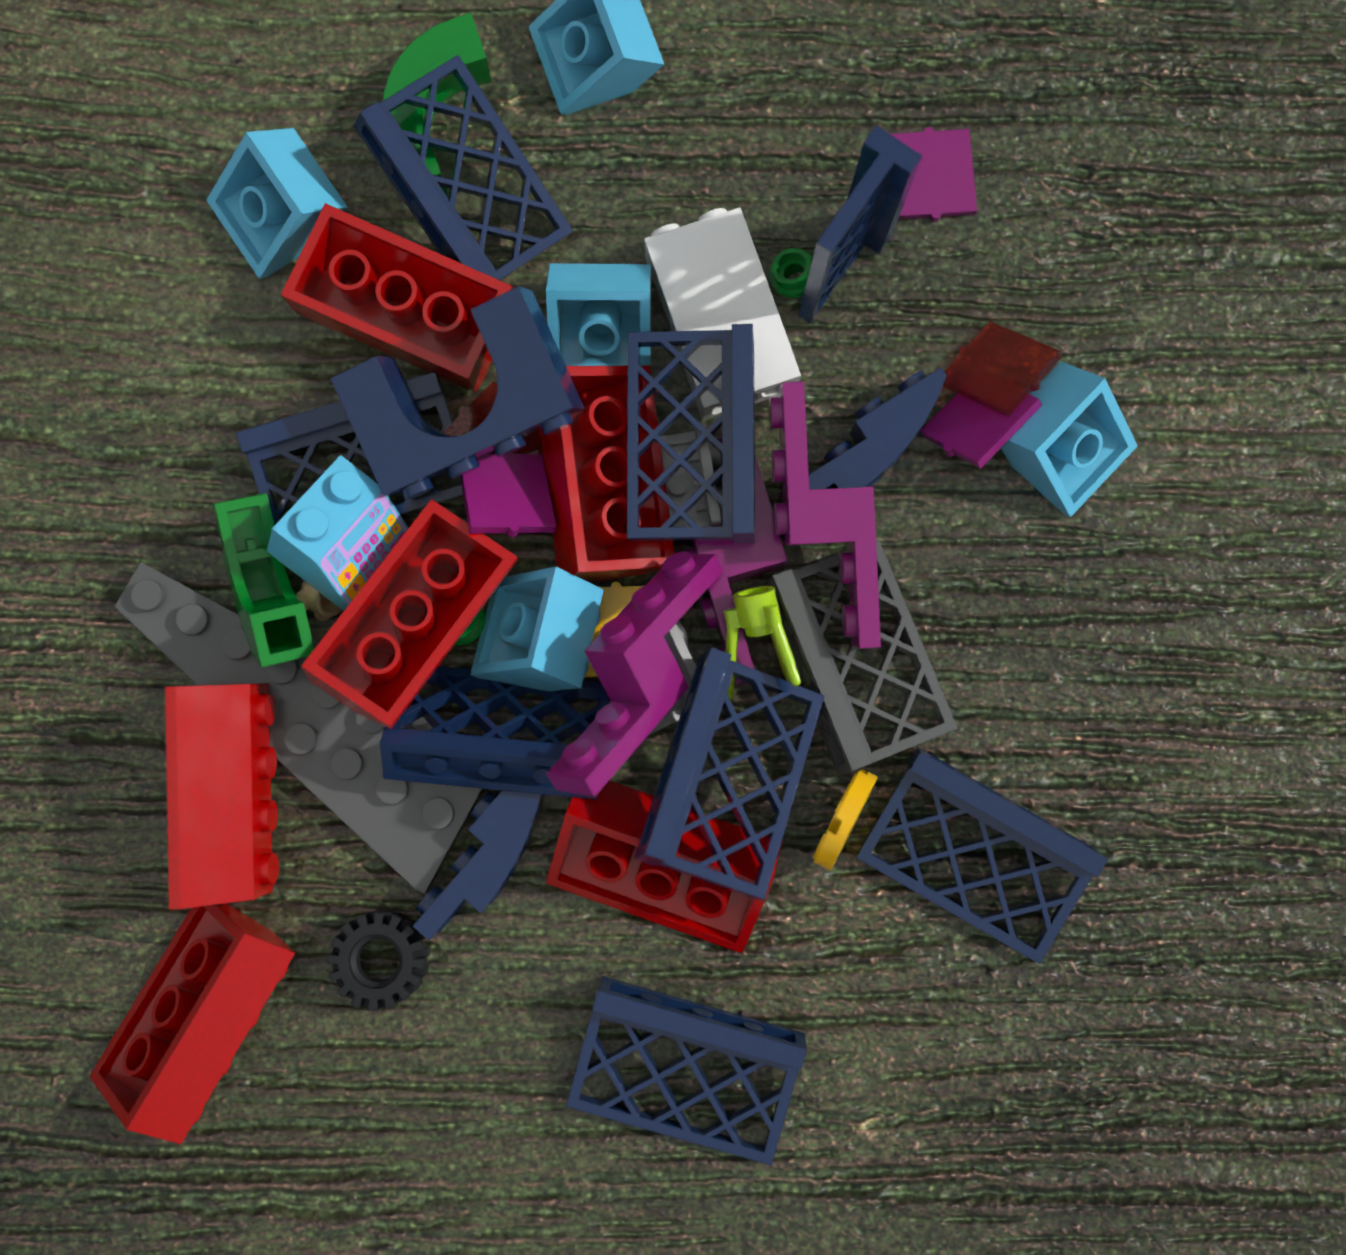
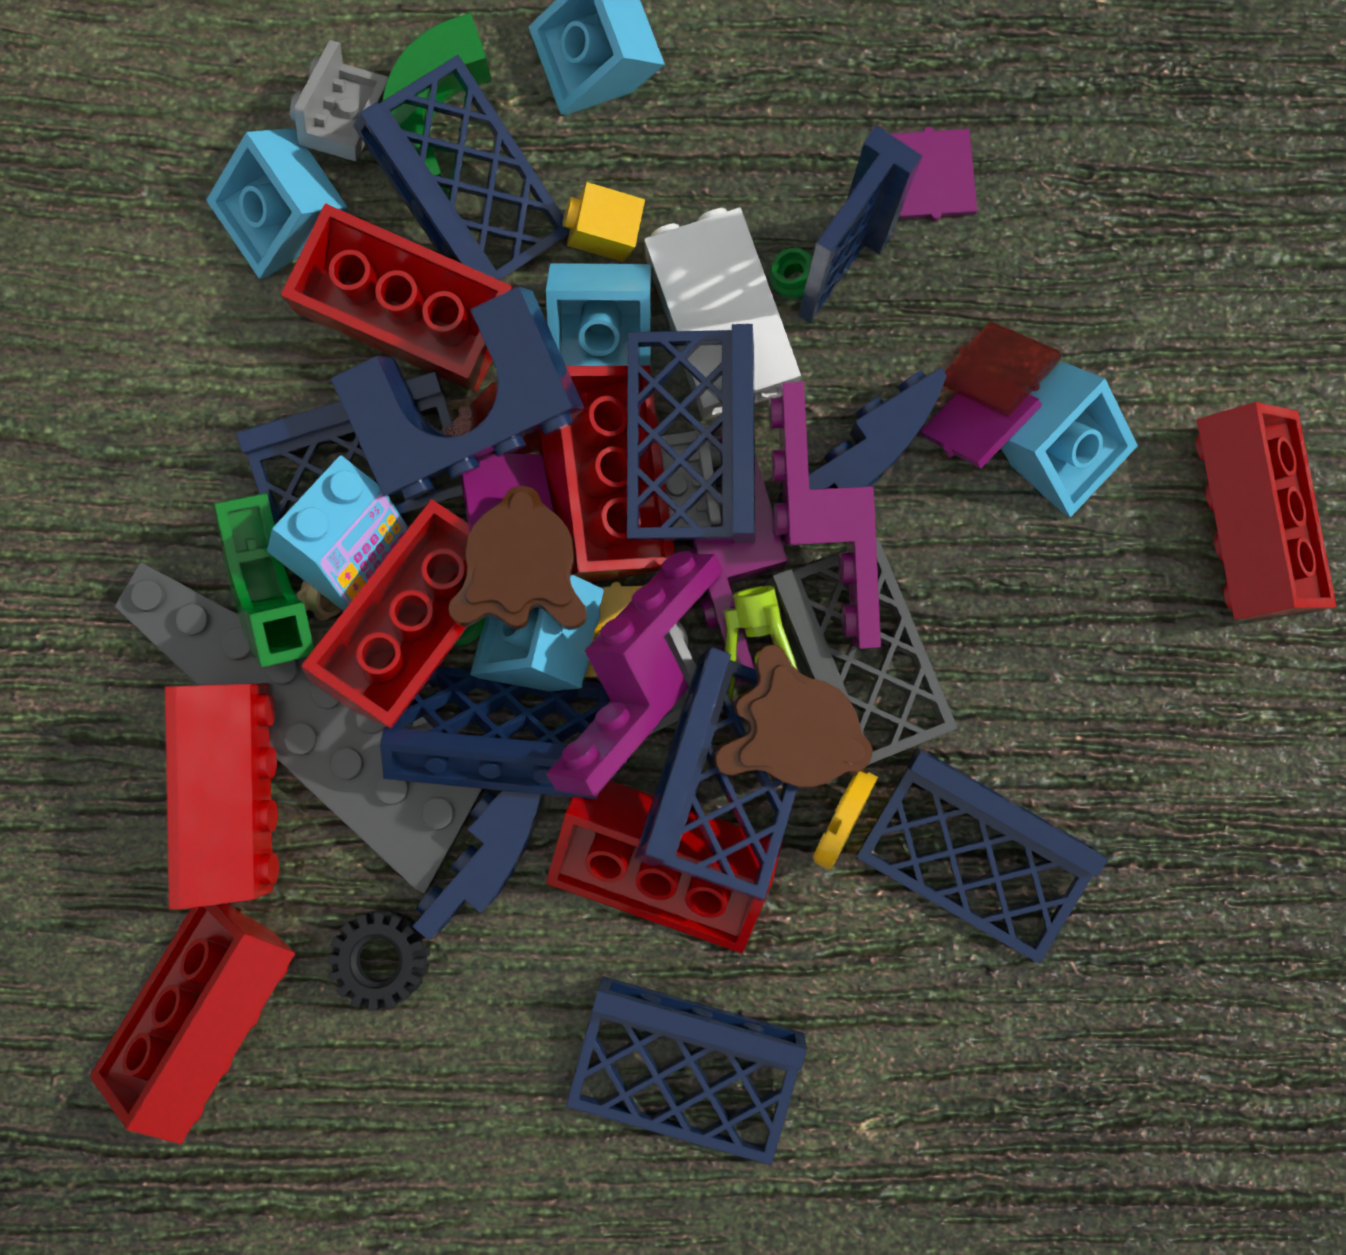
none -> light grey bracket [290,40,388,161]
none -> reddish brown tile [448,486,587,630]
none -> yellow brick [563,182,645,262]
none -> reddish brown tile [714,644,872,787]
none -> red slope [1196,402,1337,620]

